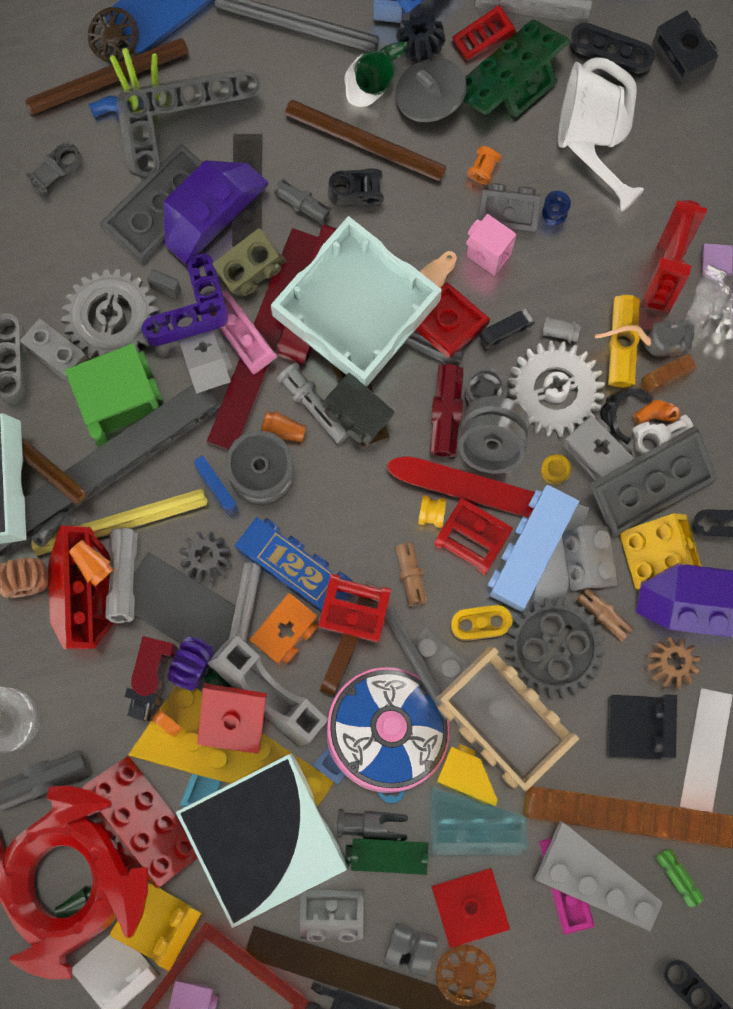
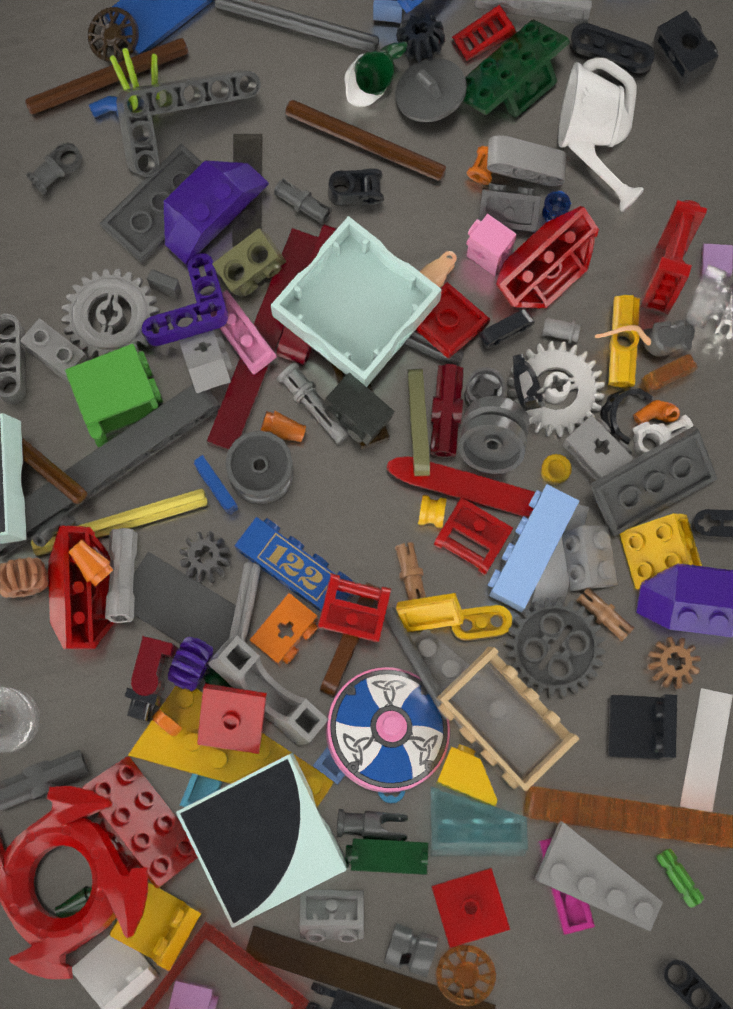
none -> yellow tile [396,593,464,632]
none -> olive beam [407,369,430,476]
none -> light grey beam [487,136,566,186]
none -> red wedge [496,206,599,308]
none -> black helmet [513,354,545,411]

